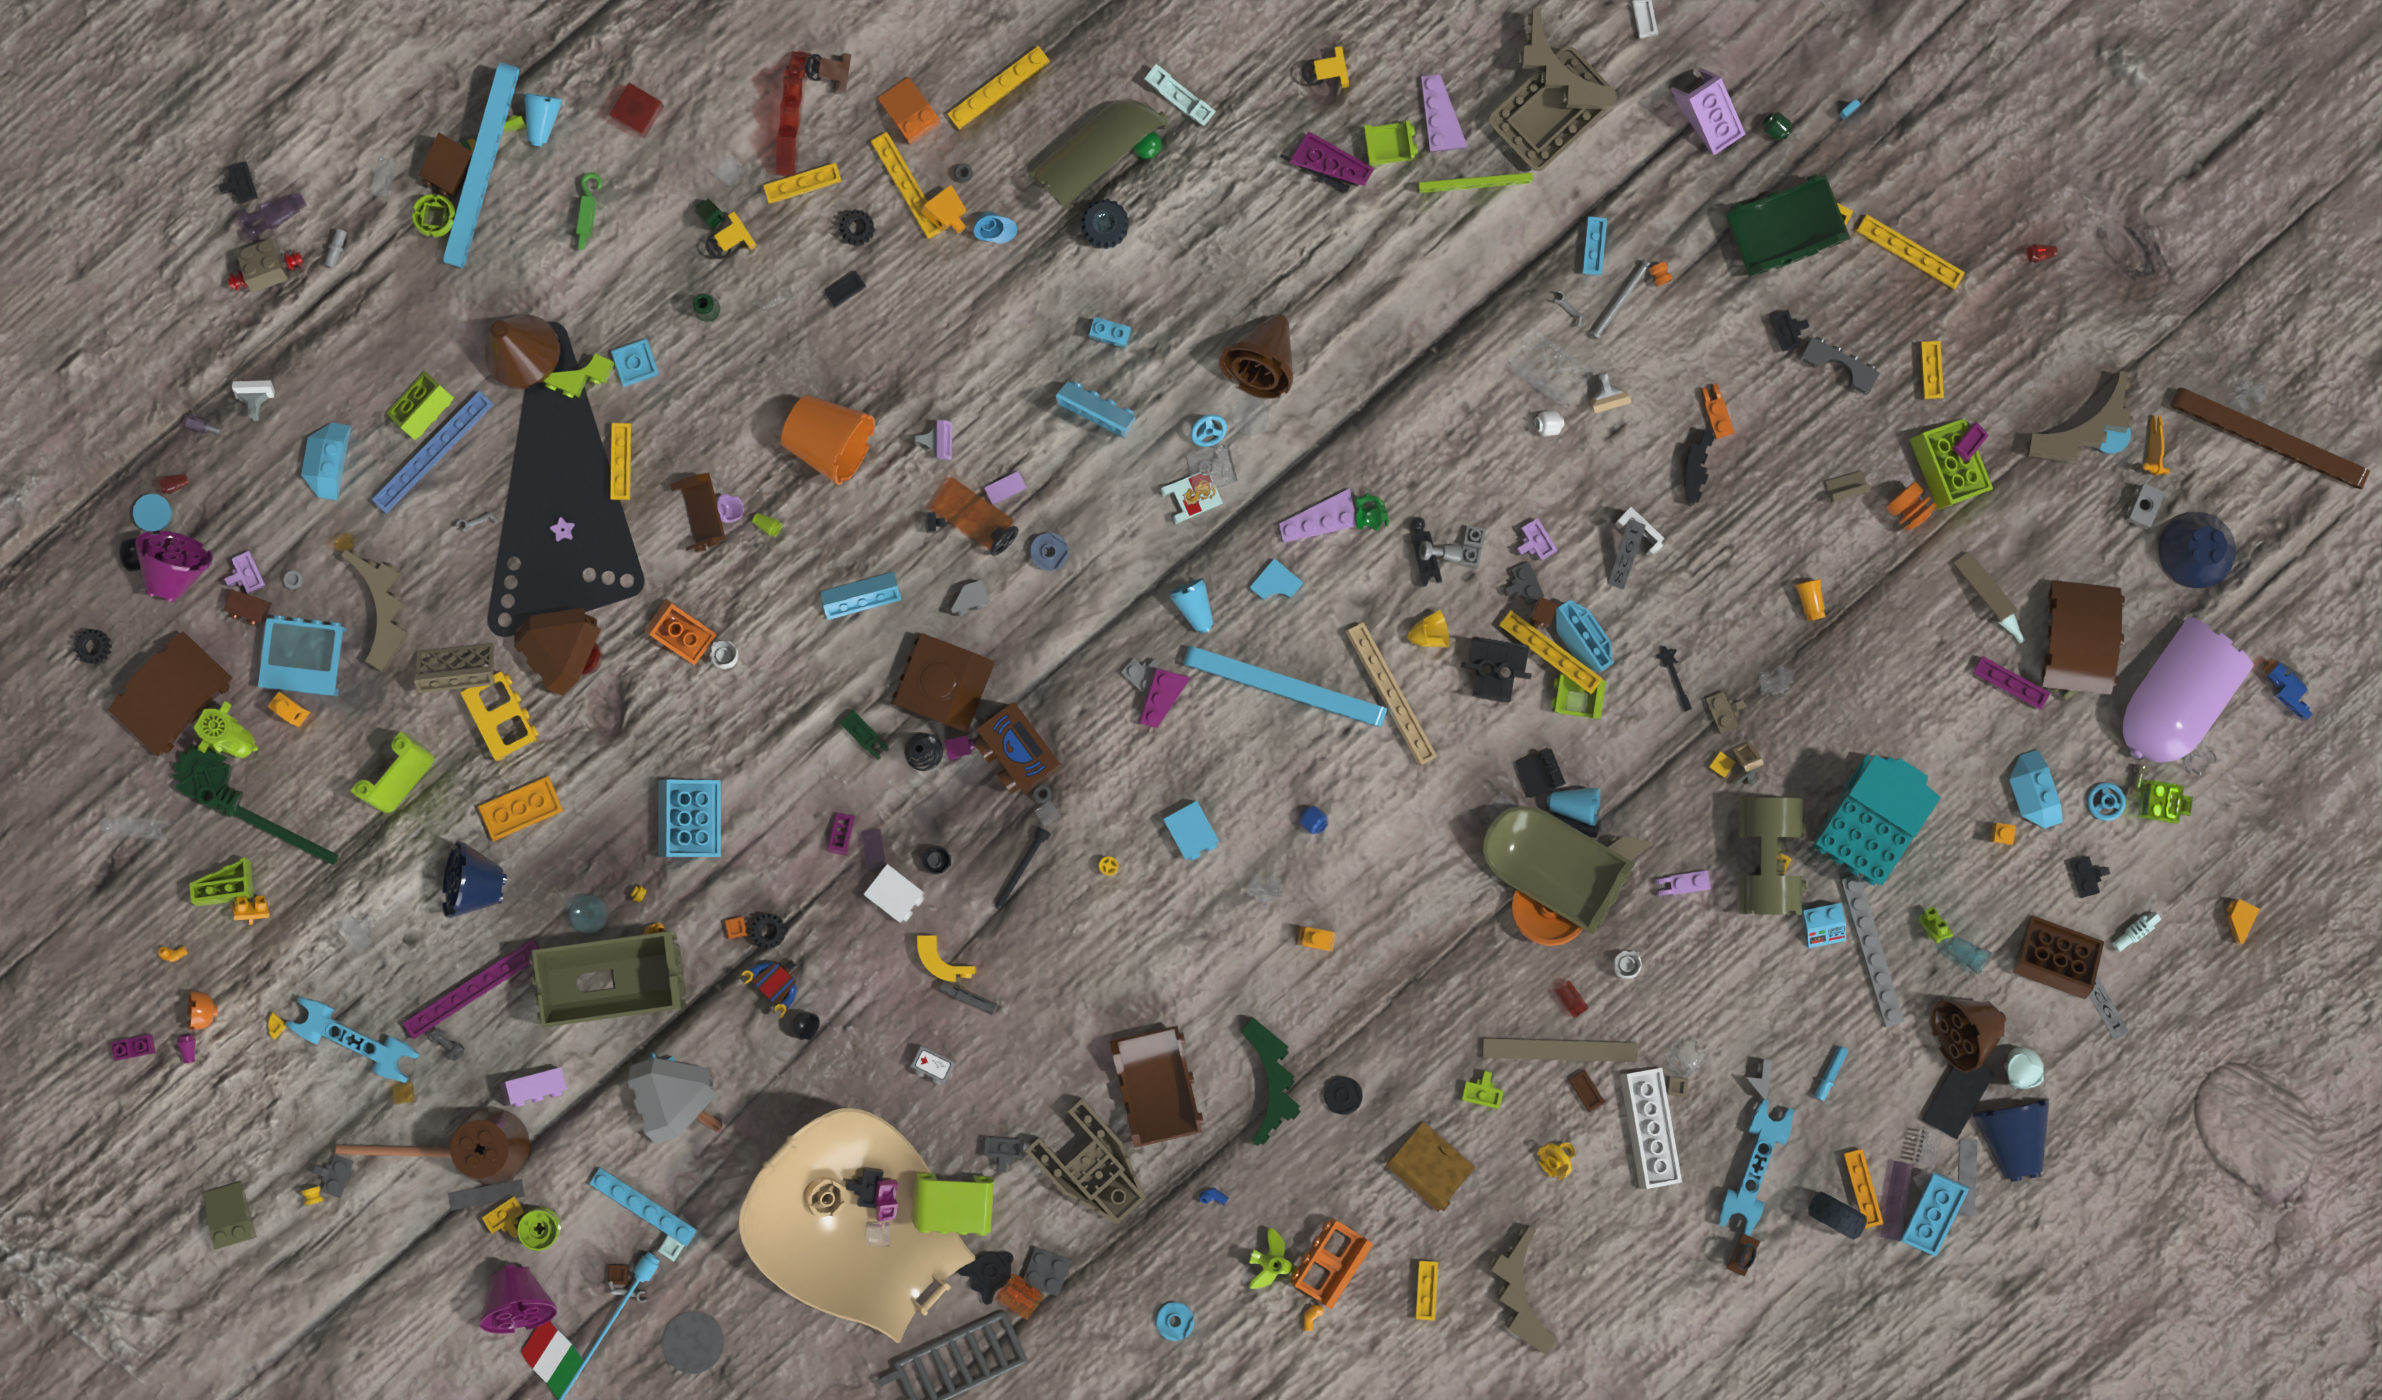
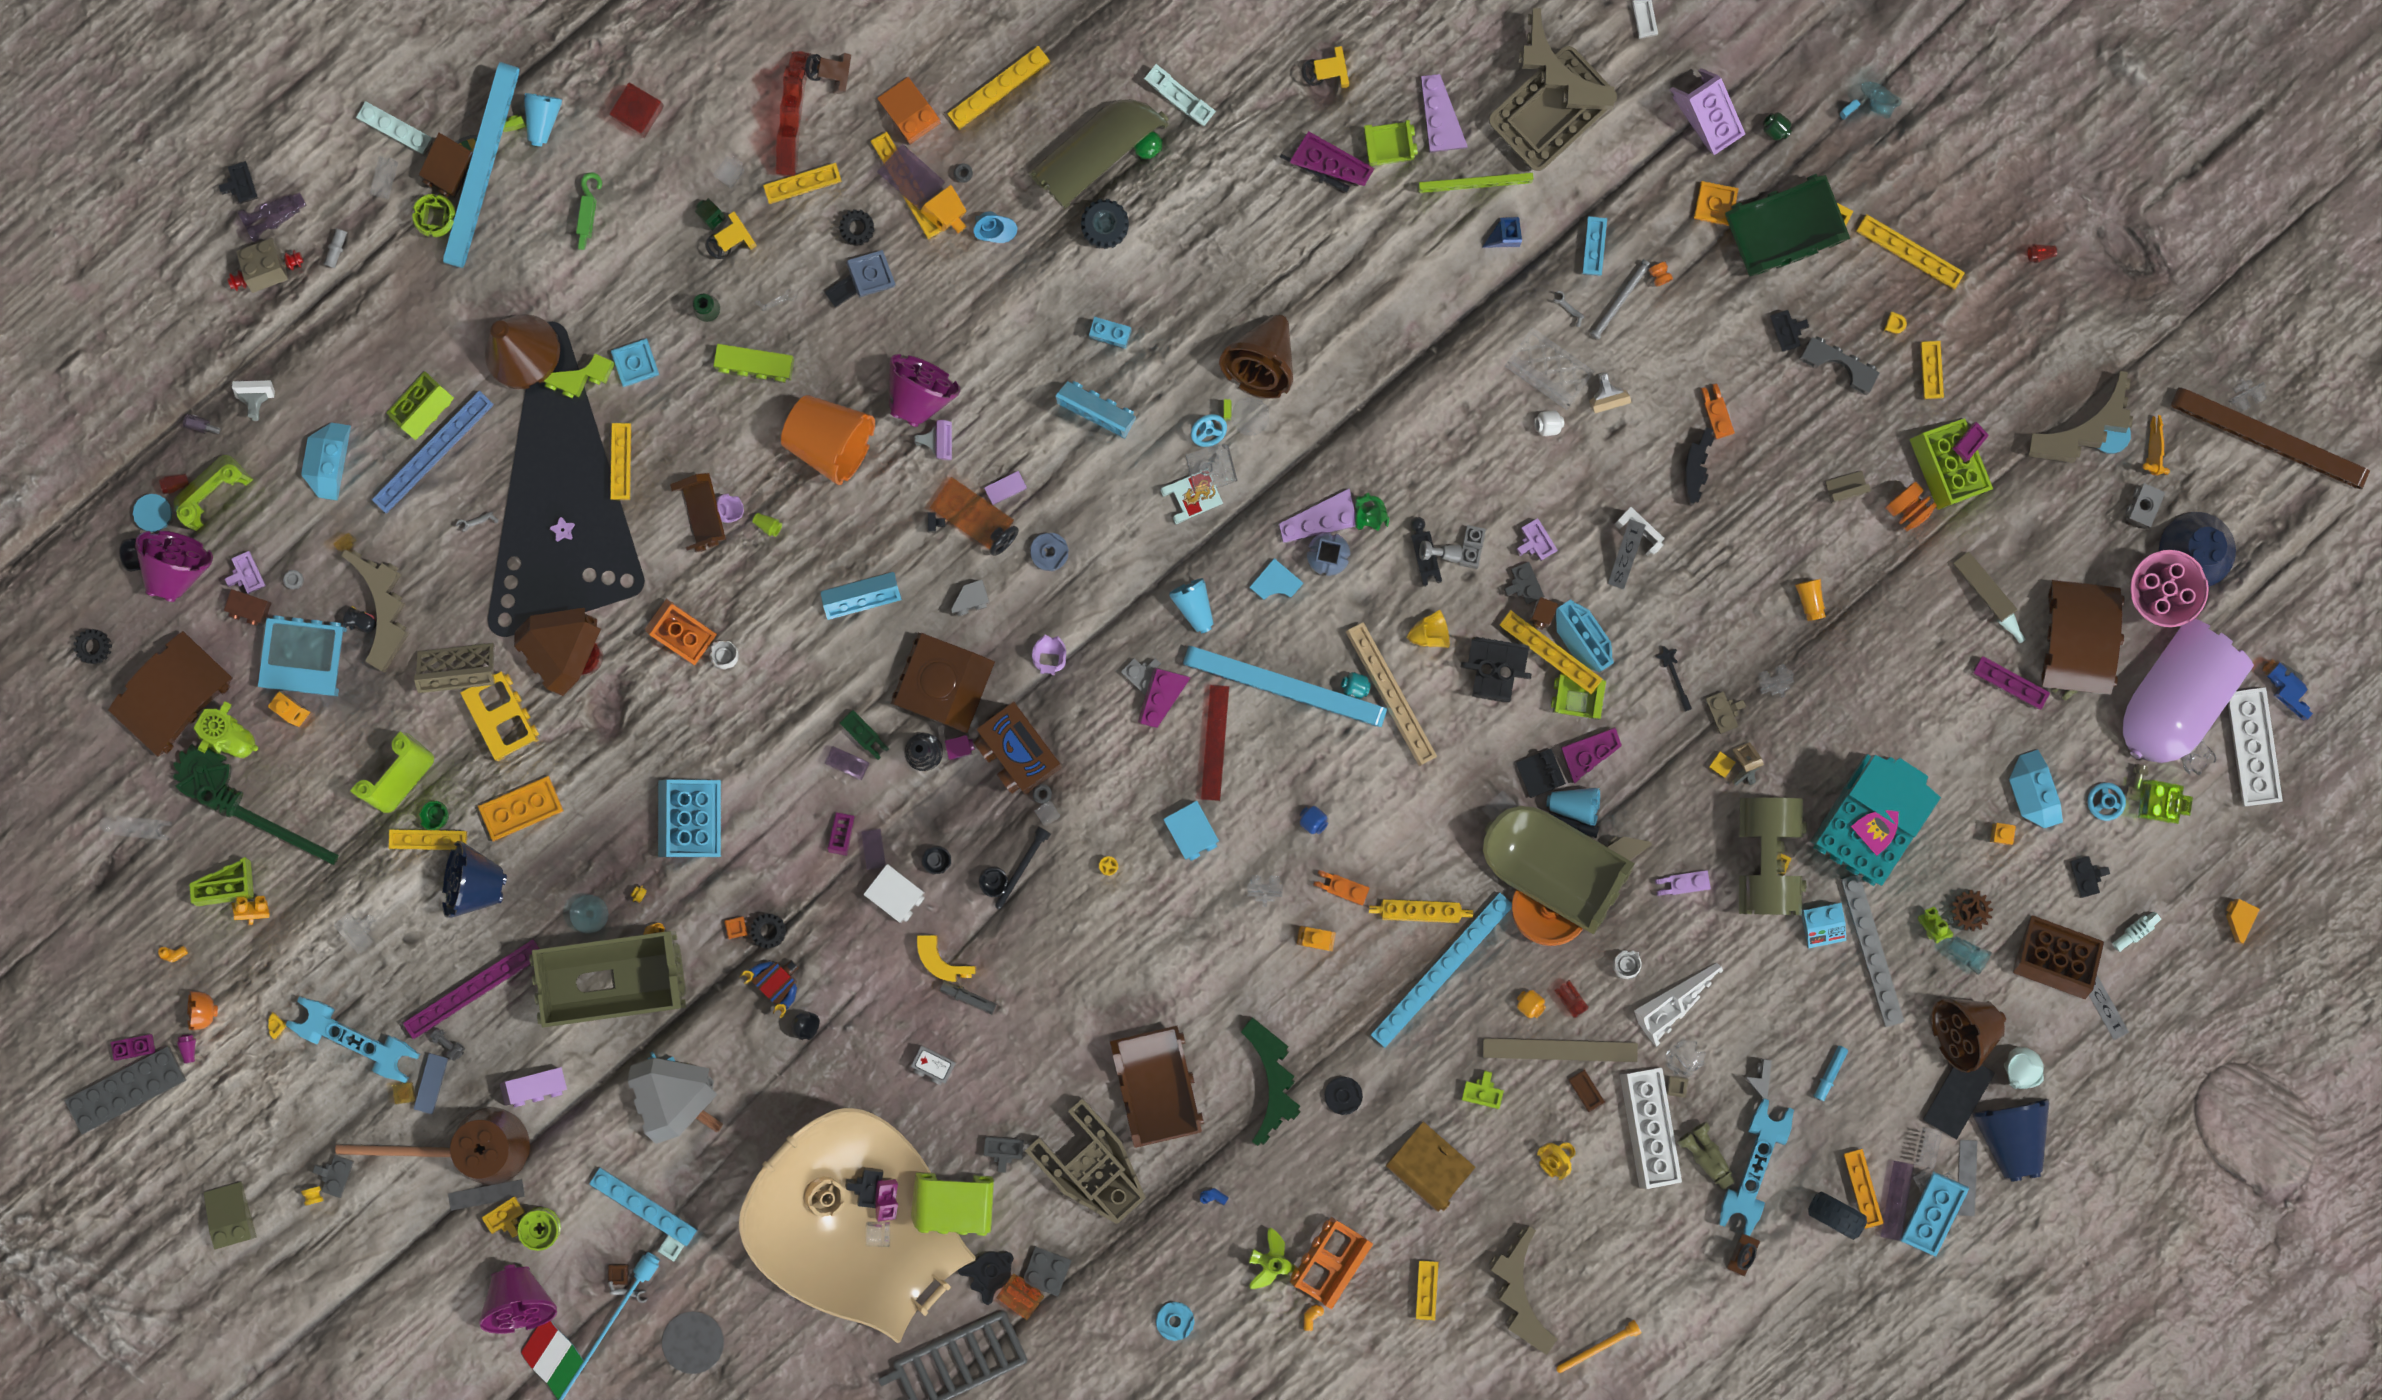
none -> dark grey plate [64,1046,187,1134]
none -> lime windscreen [173,455,253,531]
none -> black animal [343,606,376,633]
none -> light aqua plate [356,101,433,155]
none -> yellow plate [389,830,467,850]
none -> sand blue tile [414,1053,449,1114]
none -> green hair [419,801,449,830]
none -> lime brick [714,344,795,383]
none -> clear purple slope [824,746,870,780]
none -> sand blue plate [846,250,896,298]
none -> tile [877,144,945,210]
none -> magenta cone [889,354,961,427]
none -> black hair [979,866,1008,897]
none -> lavender helmet [1032,635,1067,675]
none -> clear red plate [1201,685,1229,801]
none -> lime tile [1224,399,1232,421]
none -> sand blue piece [1307,532,1351,576]
none -> orange hinge [1313,870,1370,906]
none -> teal head [1341,672,1371,700]
none -> yellow plate [1369,899,1473,923]
none -> medium azure plate [1371,892,1512,1048]
none -> blue slope [1482,217,1522,248]
none -> light orange head [1517,990,1546,1018]
none -> light orange piece [1556,1320,1642,1373]
none -> magenta wing [1561,727,1622,784]
none -> white wedge [1634,963,1723,1047]
none -> olive piece [1677,1121,1735,1190]
none -> light orange tile [1693,181,1739,226]
none -> dark pink sticker [1851,810,1899,856]
none -> clear light blue piece [1861,82,1902,119]
none -> yellow tile [1884,312,1907,334]
none -> reddish brown gear [1950,890,1993,932]
none -> bright pink cone [2130,550,2209,627]
none -> white plate [2228,687,2283,807]

